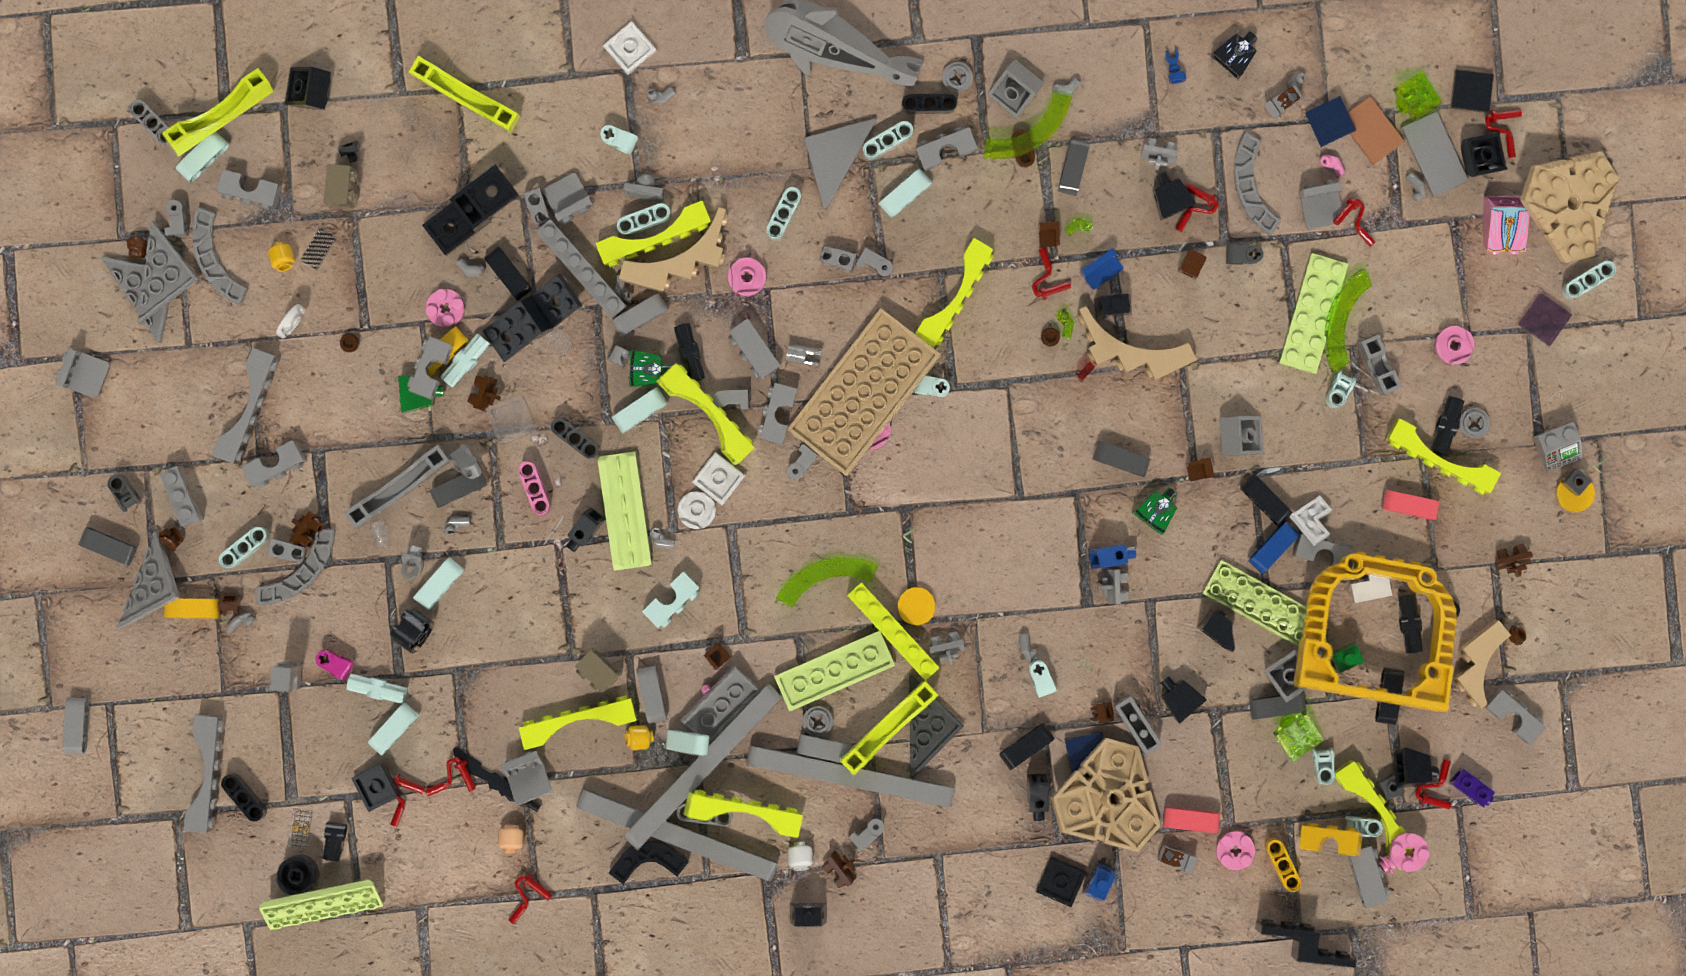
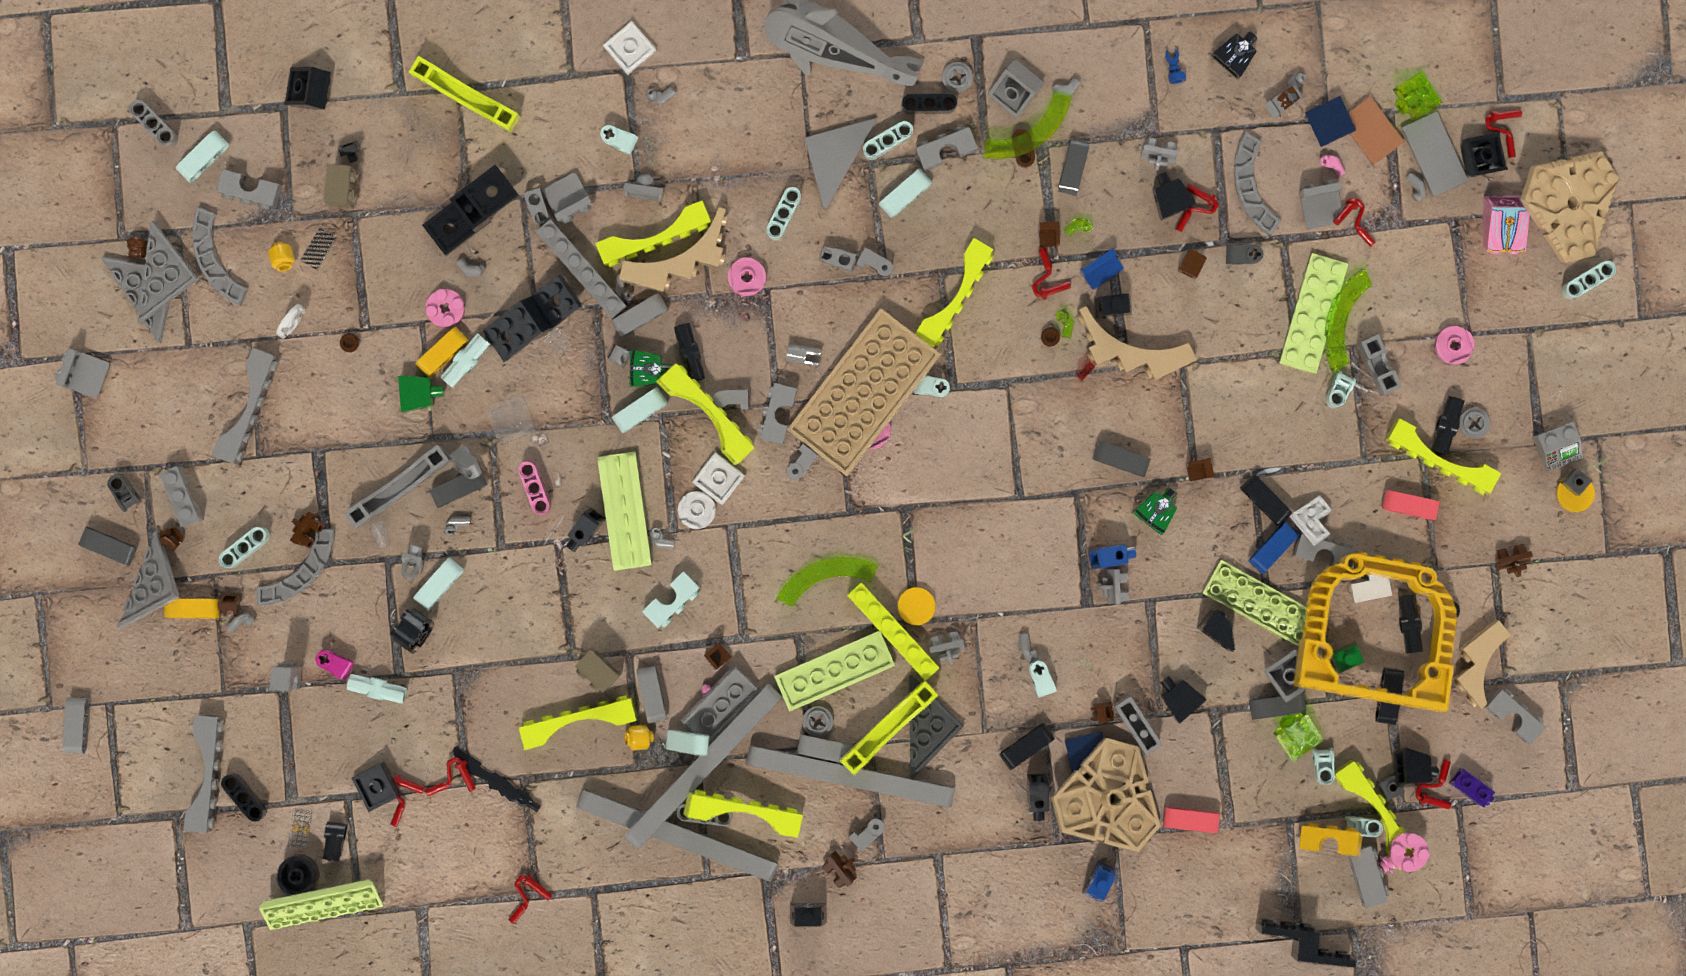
neon yellow arch [162,68,274,157] -> none
light grey leg [164,200,188,238] -> none
light grey arch [241,440,307,489] -> none
light grey leg [267,538,306,563] -> none
light aqua beam [368,702,419,756] -> none
light grey arch [408,336,453,400] -> none
reddish brown hips [467,375,501,412] -> none
black beam [484,246,533,301] -> none
light nougat head [498,825,524,854] -> none
light grey bracket [500,751,552,805] -> none
dark grey beam [551,418,600,459] -> none
black plate [608,842,689,885] -> none
light aqua beam [617,203,671,236] -> none
light grey brick [728,318,781,380] -> none
white head [787,842,813,871] -> none
black tile [1036,856,1087,907] -> none
leg [1158,846,1197,874] -> none
bright pink plate [1216,831,1255,870] -> none
light grey slope [1219,416,1264,456] -> none
yellow beam [1264,838,1301,892] -> none
black tile [1450,70,1494,113] -> none
reddish brown plate [1509,626,1526,646] -> none
clear purple plate [1518,293,1572,346] -> none

